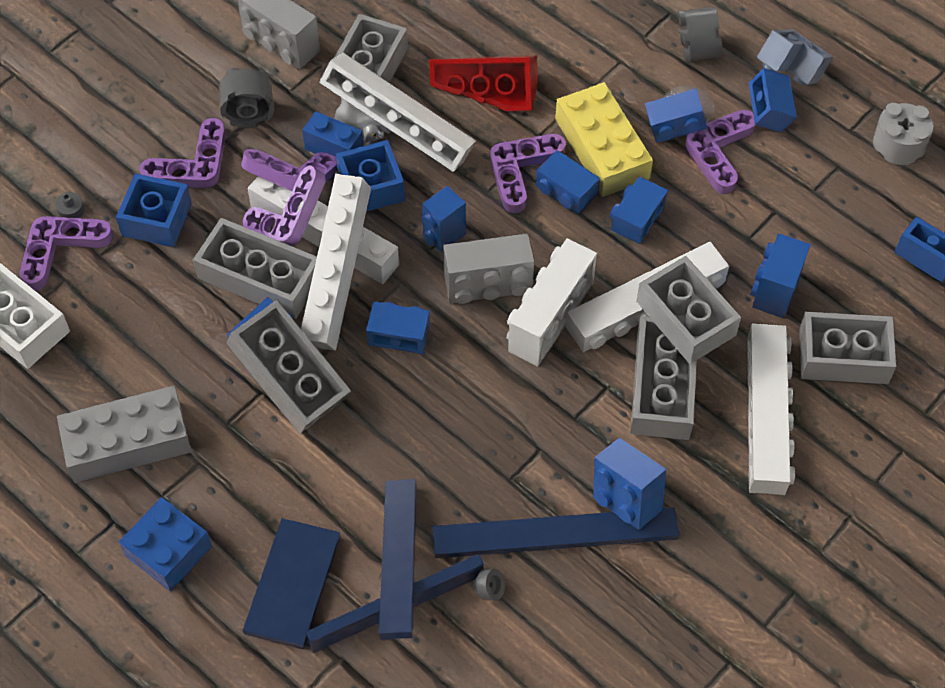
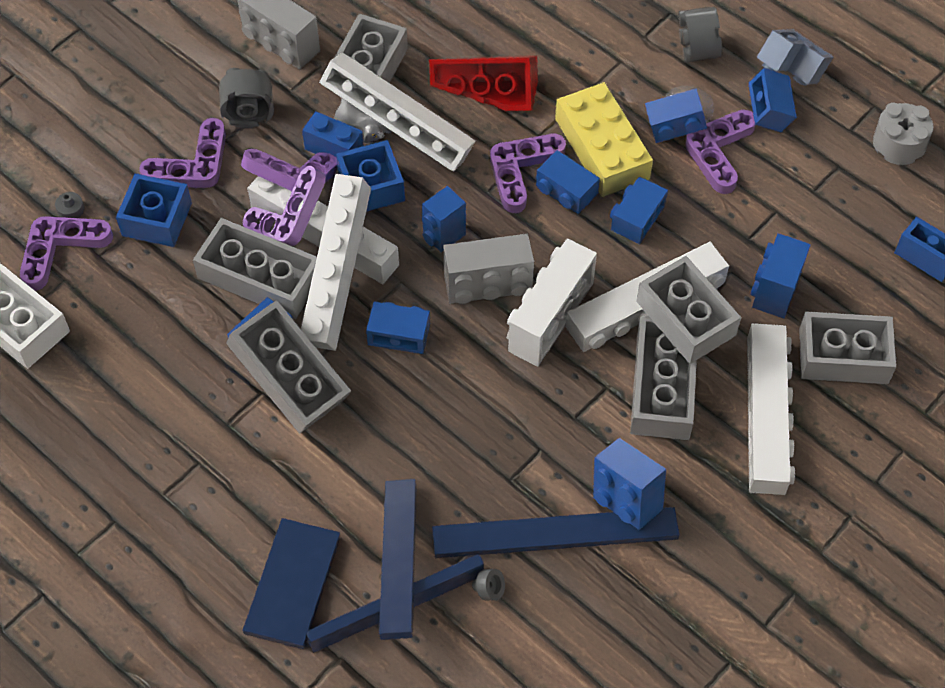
light grey brick [57,386,192,483] -> none
blue brick [119,497,212,592] -> none

